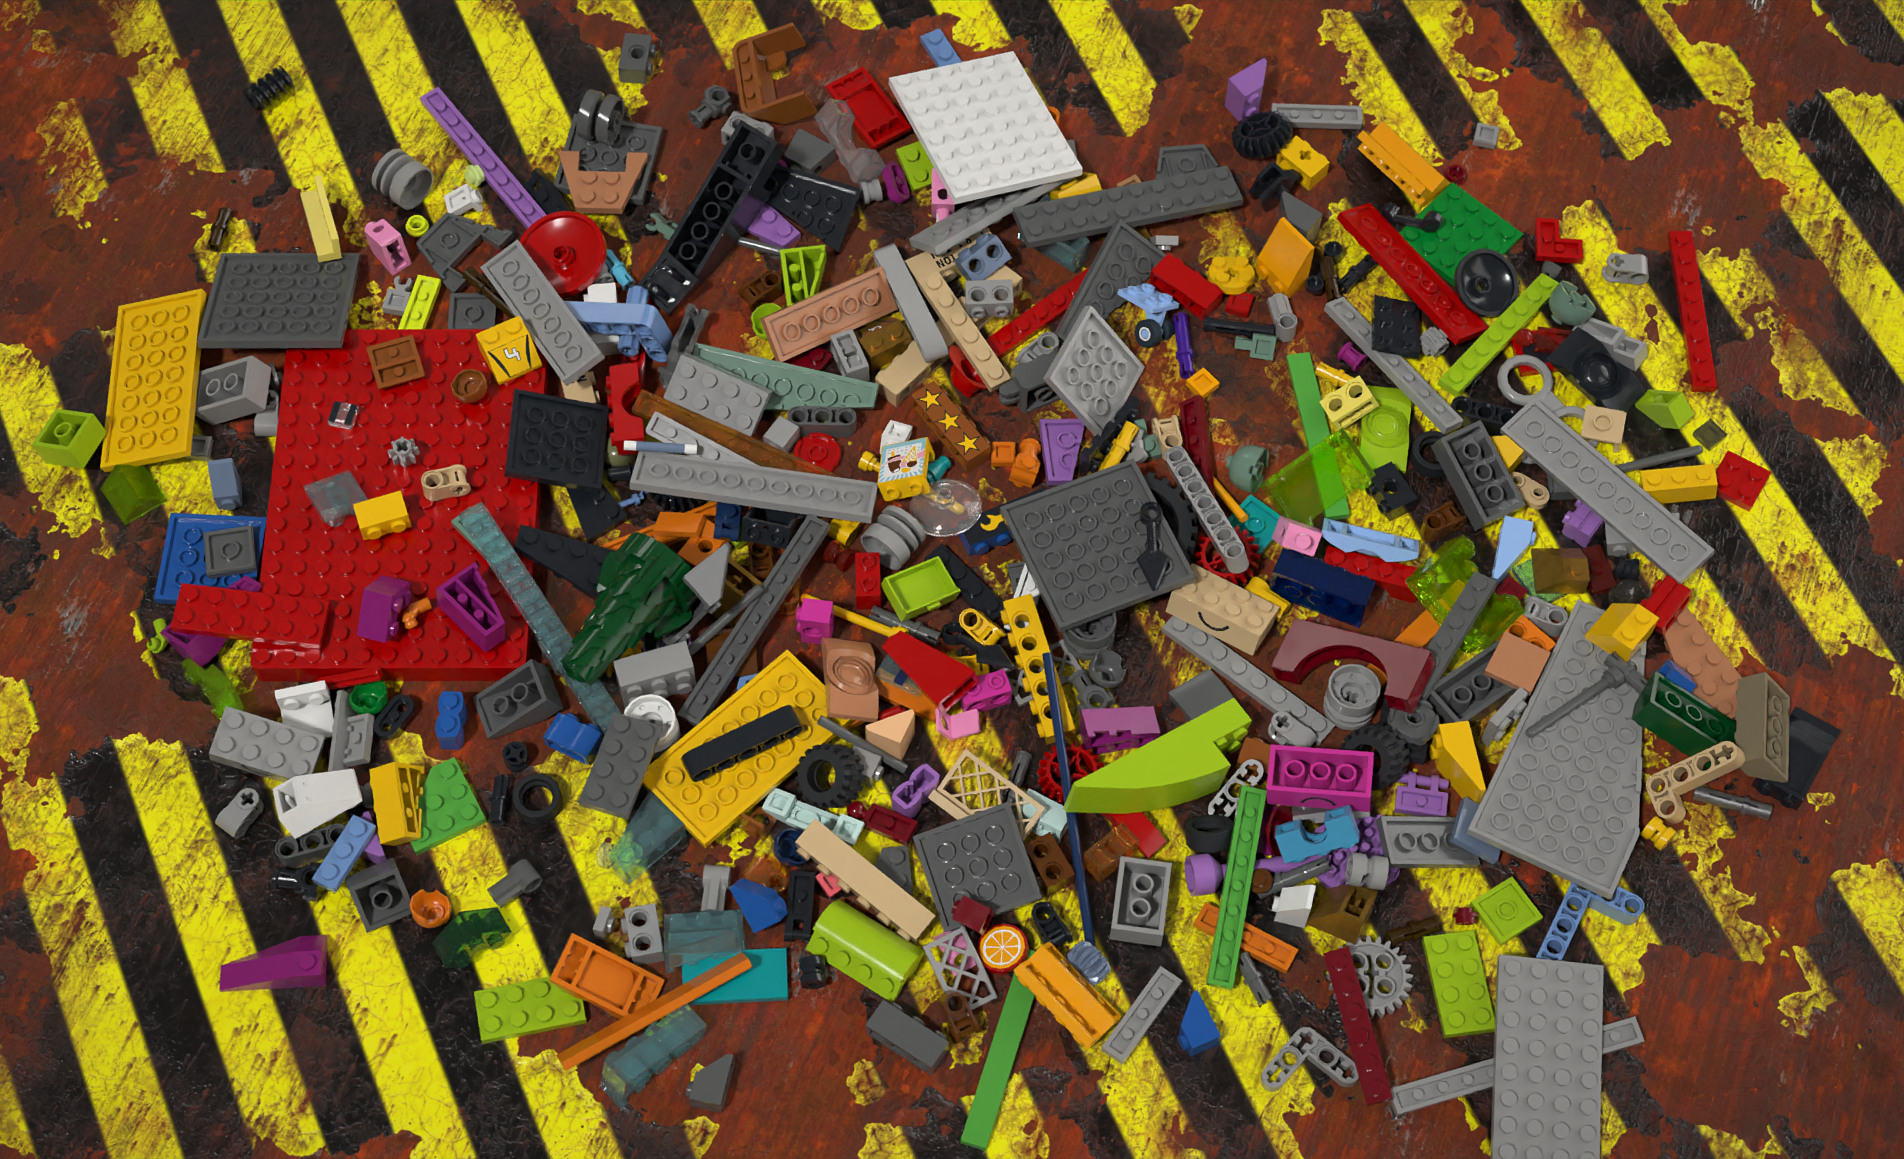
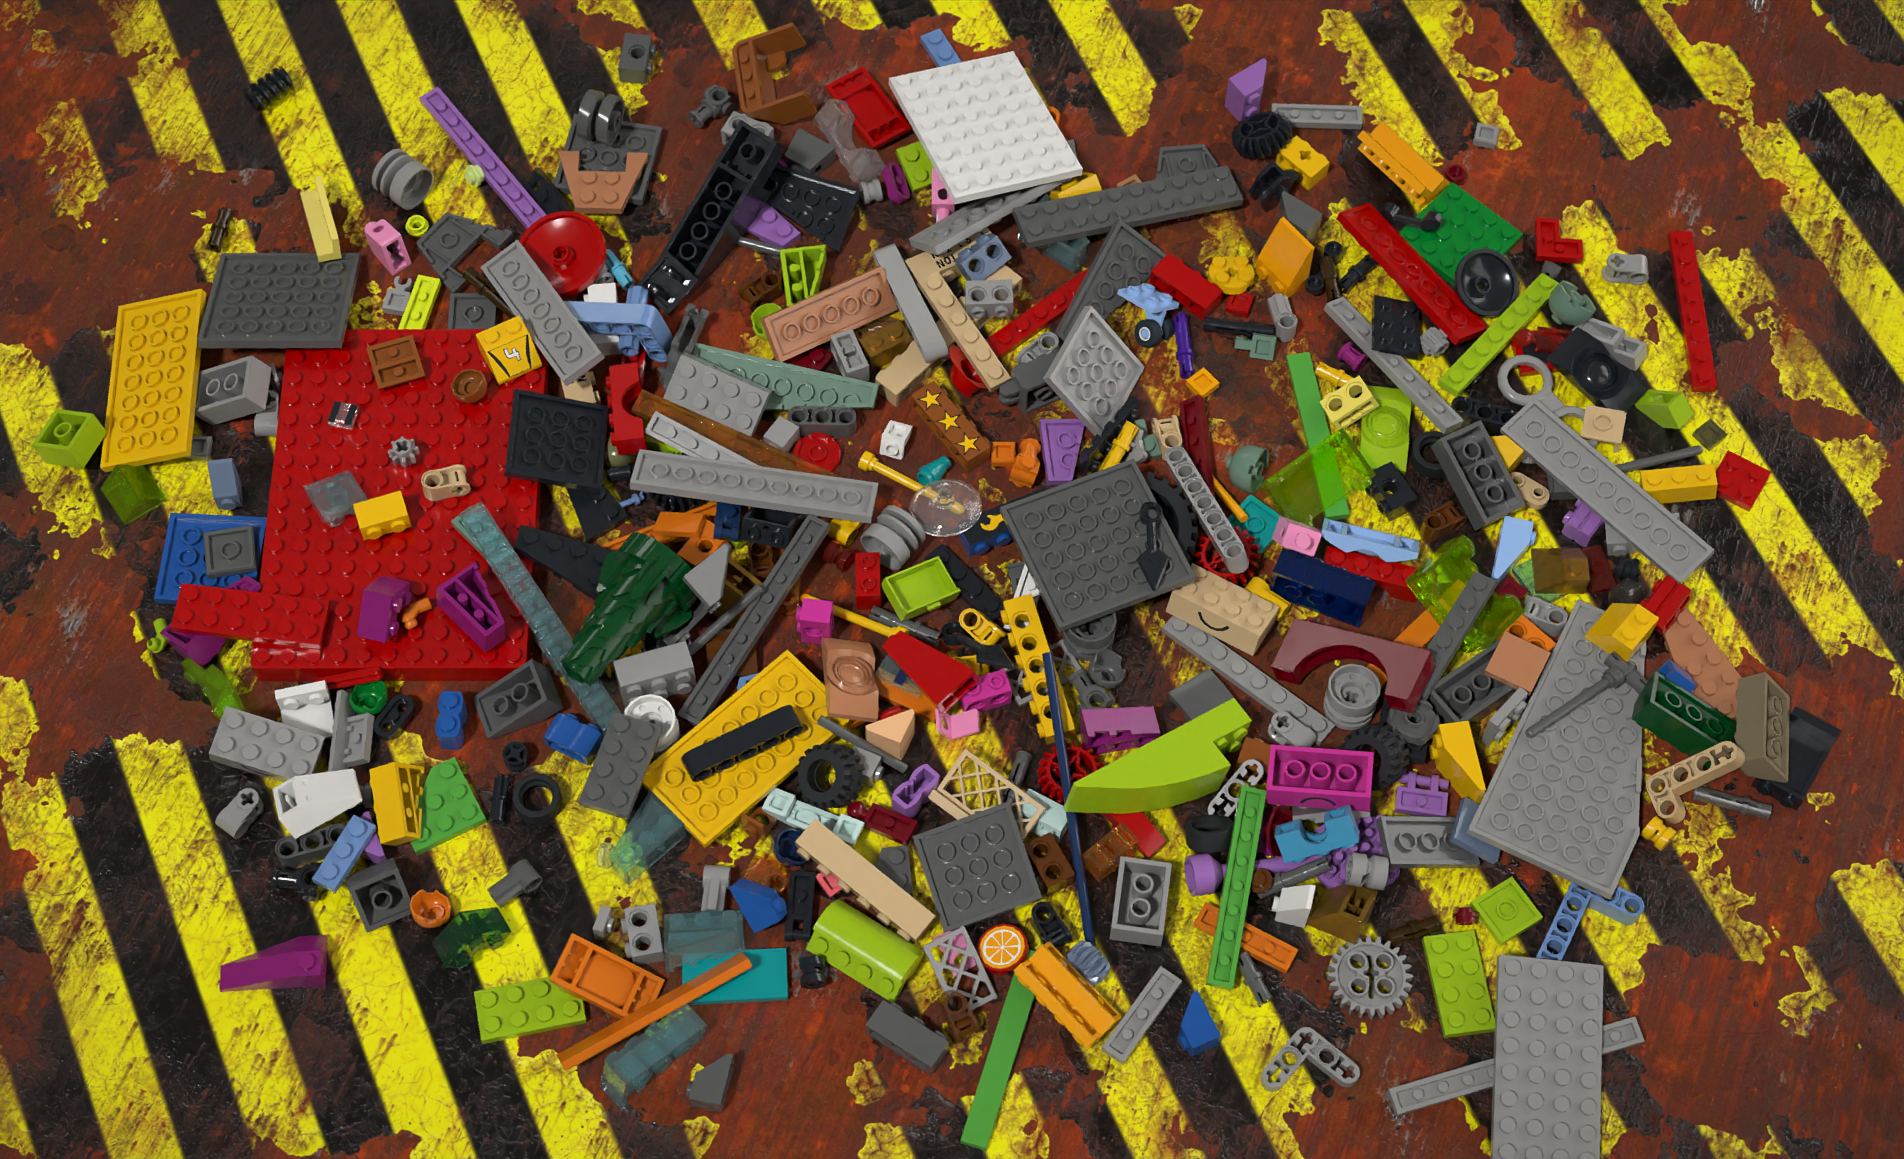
white bracket [444,184,483,215] -> none
sand blue bar [624,440,697,454] -> none
sand green plate [646,213,678,240] -> none
panel [877,437,935,501] -> none
dark red brick [951,895,995,936] -> none
light grey plate [1150,235,1178,251] -> none
dark red plate [1323,946,1393,1106] -> none

